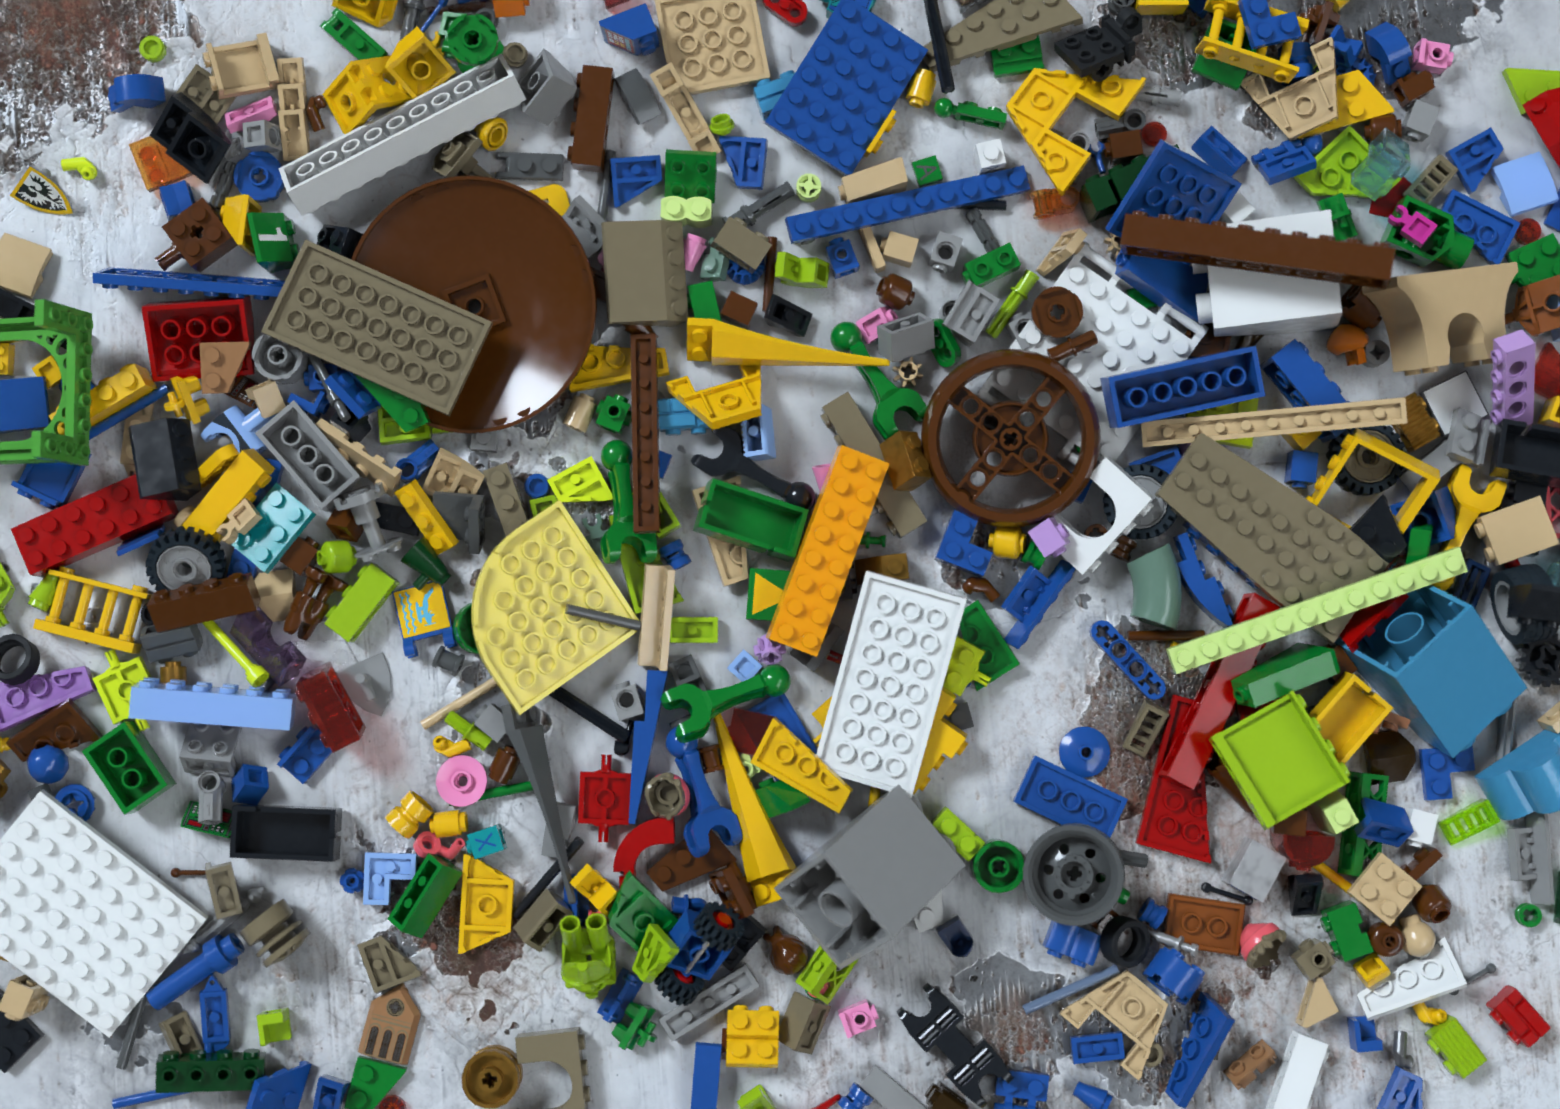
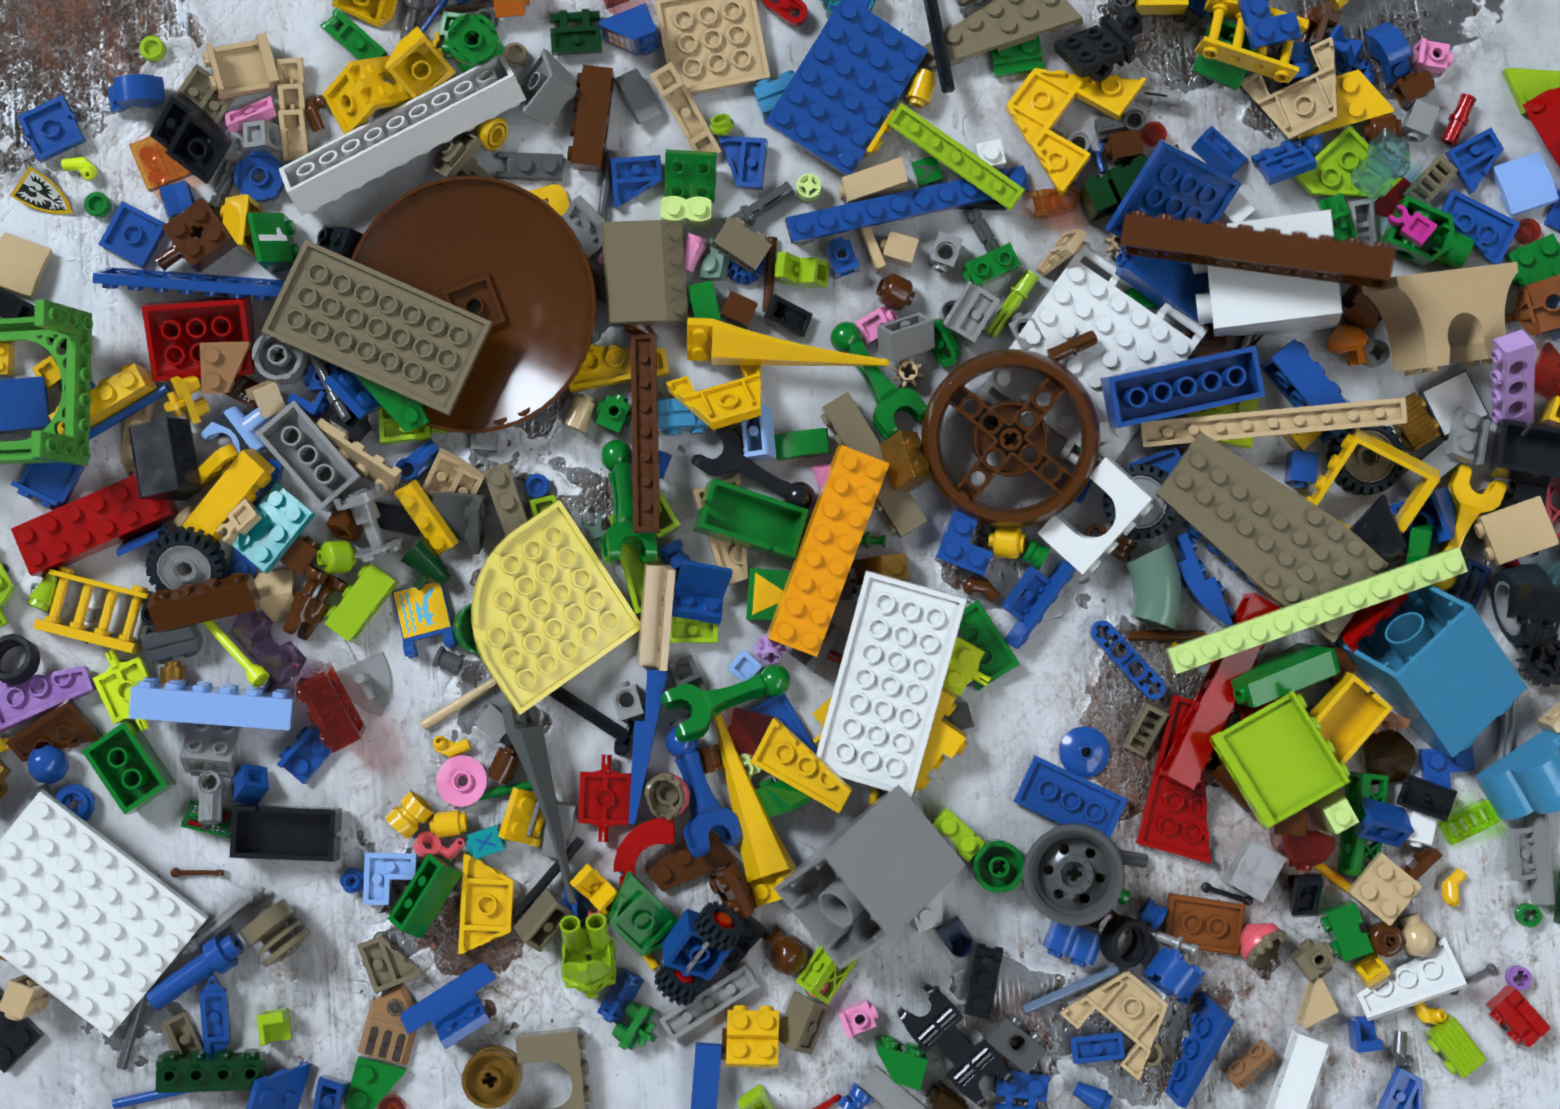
dark tan panel [205,862,243,919] -> none
lime axle [444,711,492,751] -> none
neon yellow wing [547,456,613,503] -> none
dark grey bar [565,604,641,631] -> none
lime wing [632,923,680,983] -> none
blue piece [671,894,708,914] -> none
green plate [934,98,1008,130] -> none
lavender brick [1028,517,1070,558] -> none
reddish brown plate [1031,286,1083,338] -> none
reddish brown head [1412,884,1452,923] -> none
none -> blue plate [17,95,86,163]
none -> green tile [84,192,112,218]
none -> blue tile [98,201,166,269]
none -> blue plate [401,963,496,1050]
none -> yellow plate [498,787,545,847]
none -> dark green plate [550,8,602,56]
none -> blue bracket [672,560,733,625]
none -> green slope [774,428,831,461]
none -> green slope [874,1035,928,1091]
none -> lime tile [887,103,1025,211]
none -> black plate [964,943,1003,1019]
none -> dark grey brick [984,1014,1046,1075]
none -> light grey slope [1346,198,1377,245]
none -> black hinge [1396,773,1458,822]
none -> red pin [1441,93,1477,146]
none -> yellow arm [1441,868,1467,907]
none -> medium lavender bush [1505,965,1532,990]

